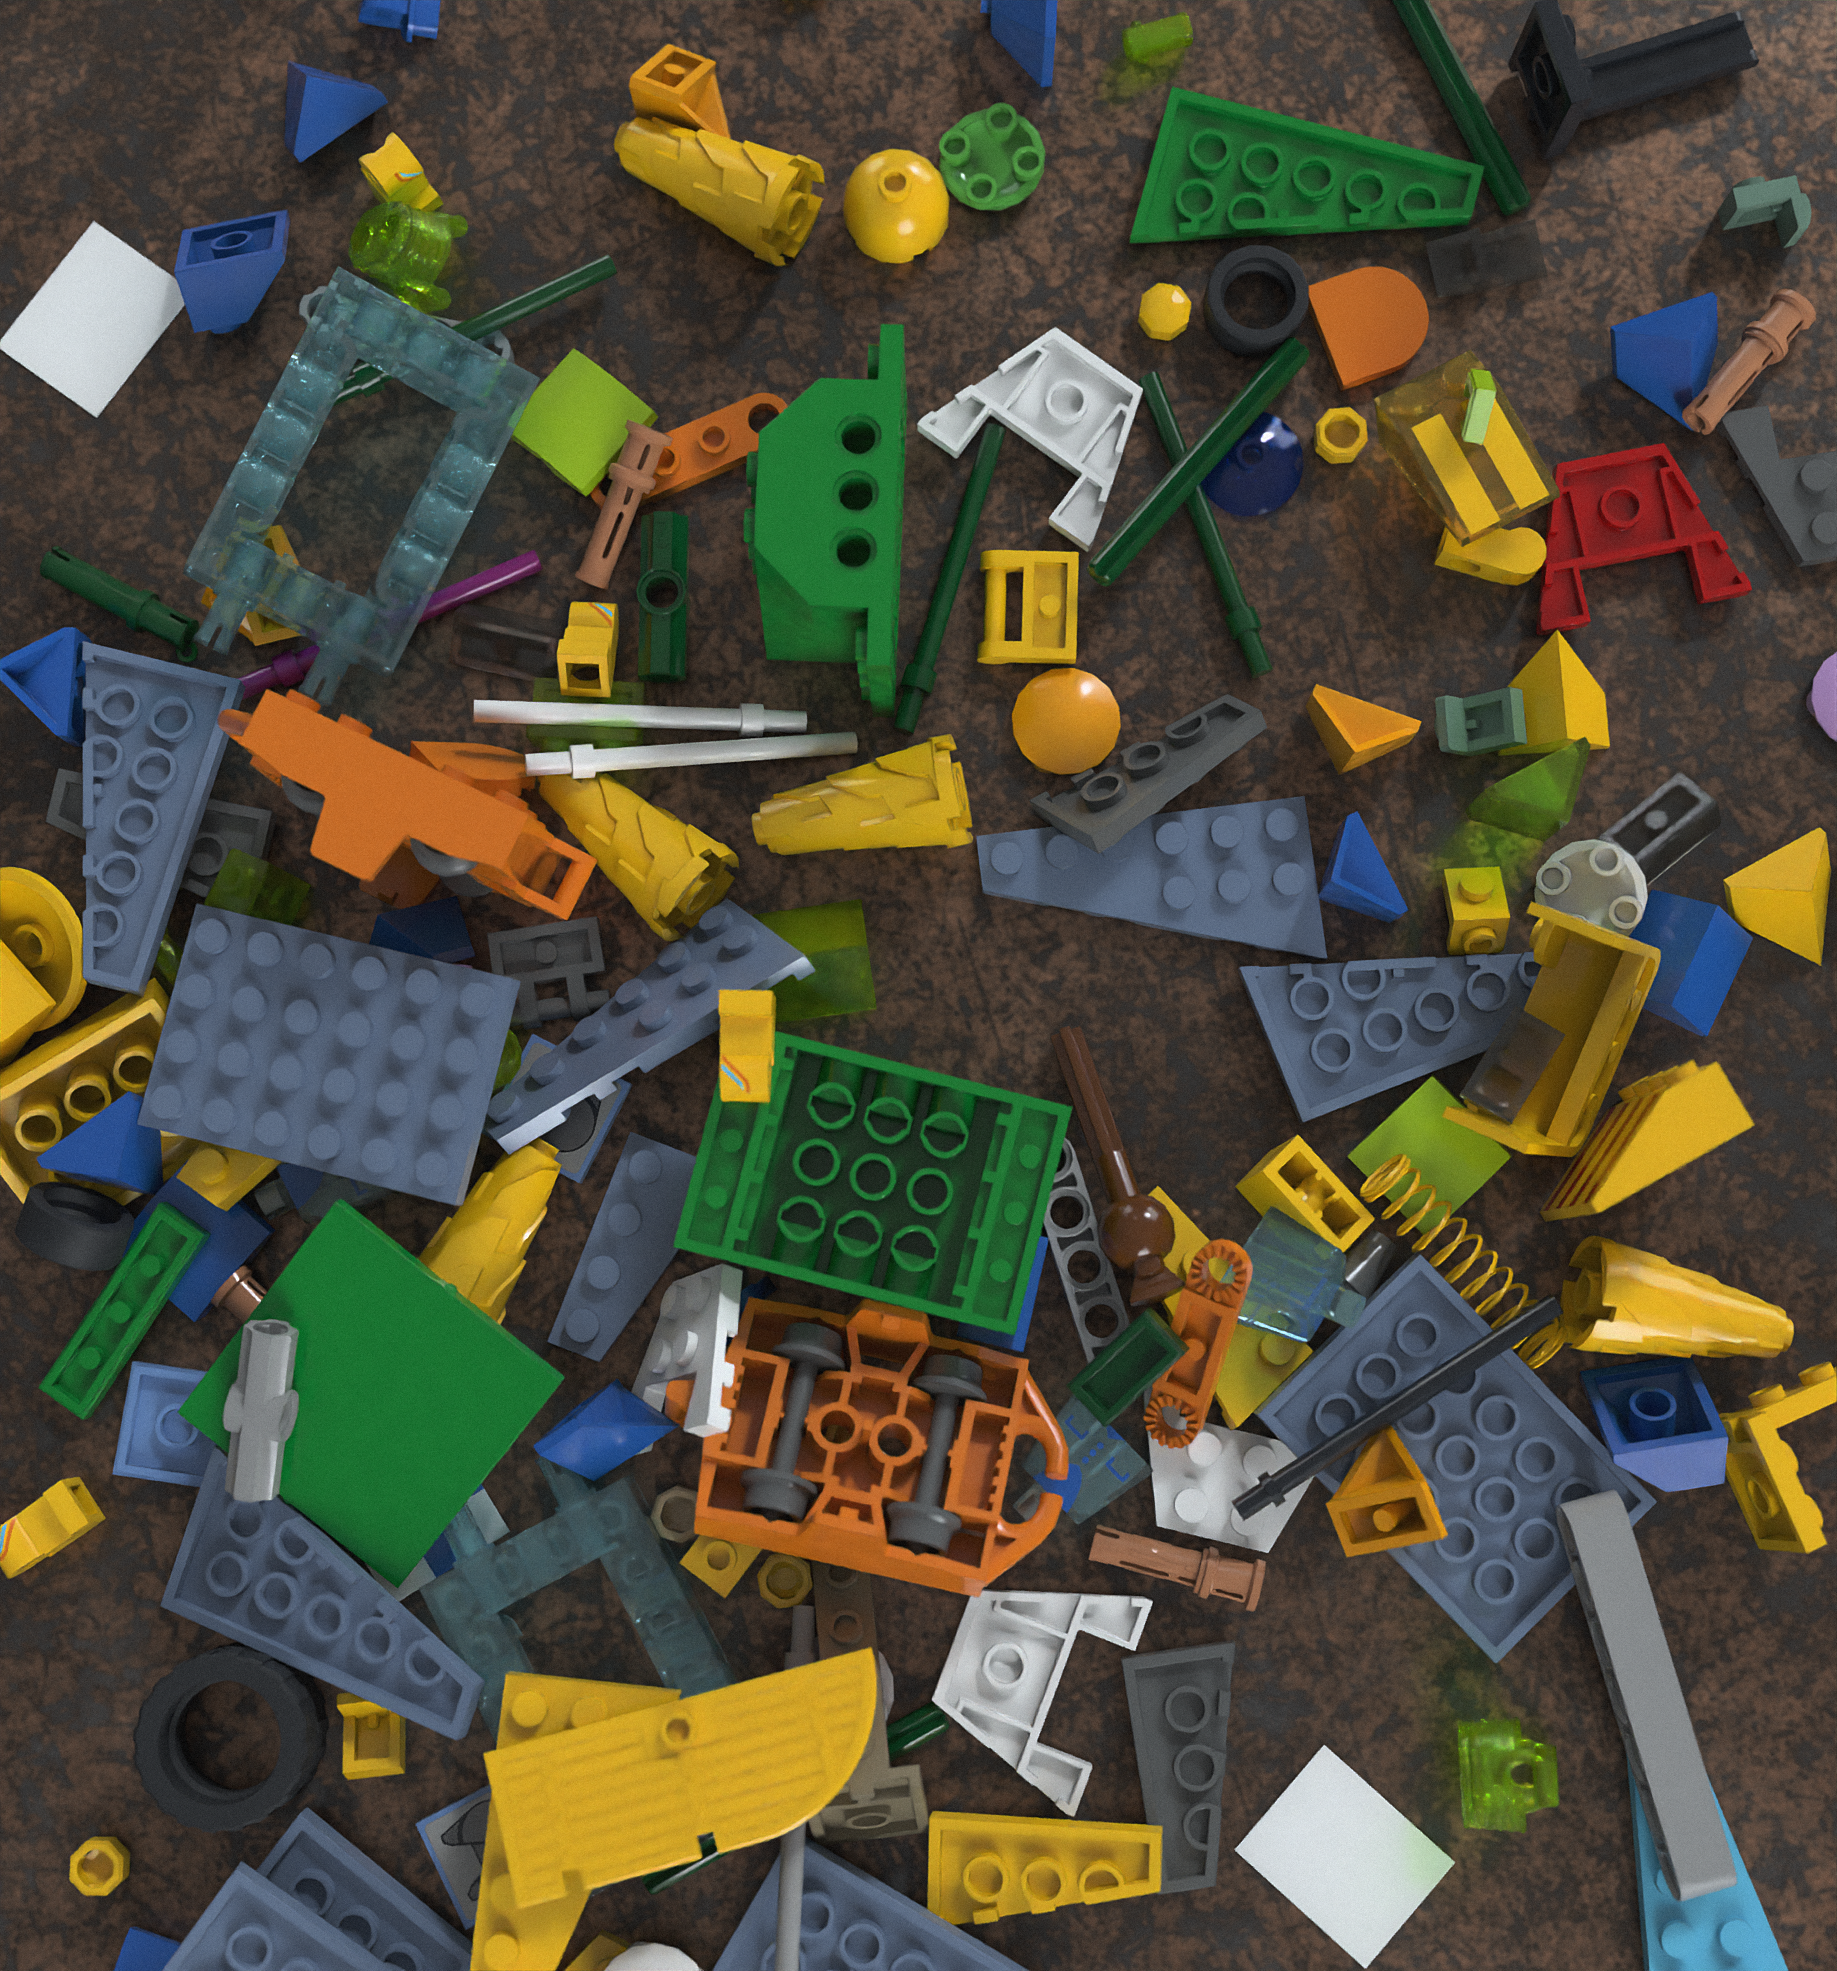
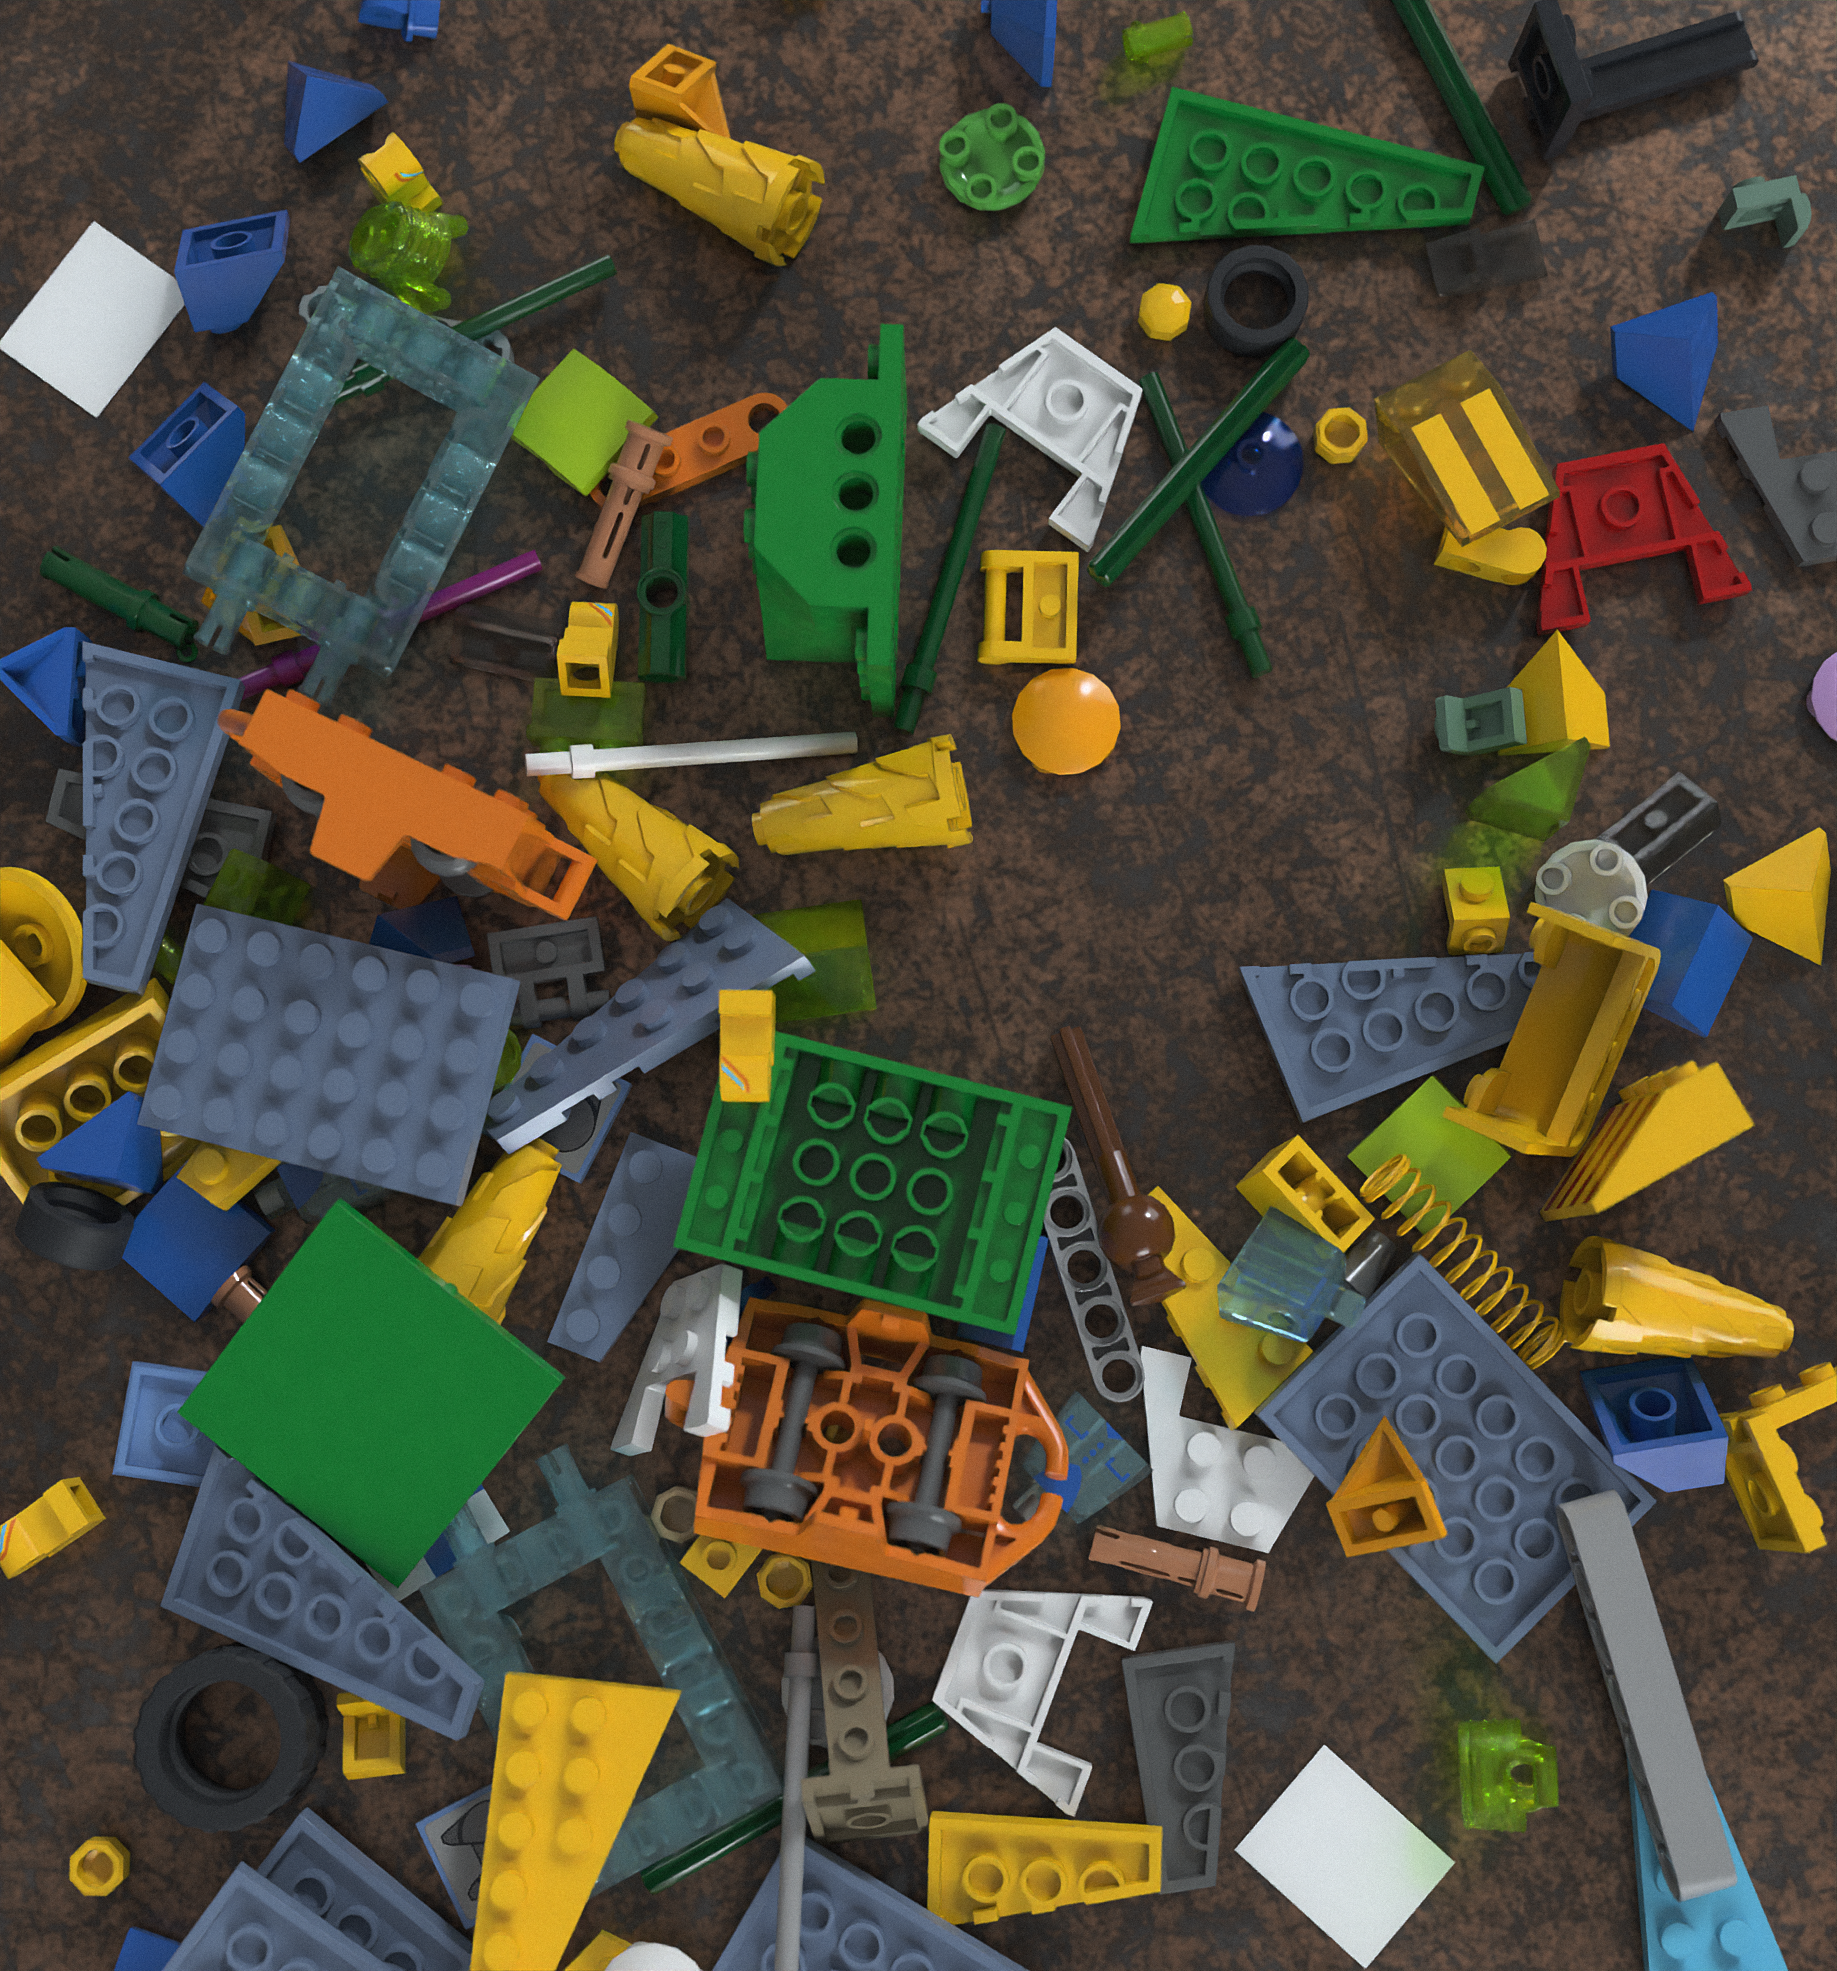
green tile [38,1201,211,1420] -> none
light grey piece [223,1319,299,1503] -> none
orange tile [409,741,536,797] -> none
white bar [473,700,807,737] -> none
yellow door [484,1647,877,1909] -> none
blue slope [533,1378,680,1481] -> none
yellow cylinder [843,149,949,264] -> none
sand blue wing [976,796,1327,962] -> none
dark grey wing [1029,694,1267,854] -> none
dark green tile [1066,1306,1190,1428] -> none
orange plate [1143,1239,1253,1449] -> none
black bar [1231,1294,1563,1521] -> none
light orange slope [1305,684,1422,775] -> none
orange tile [1308,267,1429,391] -> none
blue slope [1318,811,1408,923] -> none
lime tile [1460,368,1496,444] -> none
clear smoke slope [1460,1006,1565,1126] -> none
nougat pin [1682,288,1816,435] -> none
none -> blue slope [128,382,245,529]

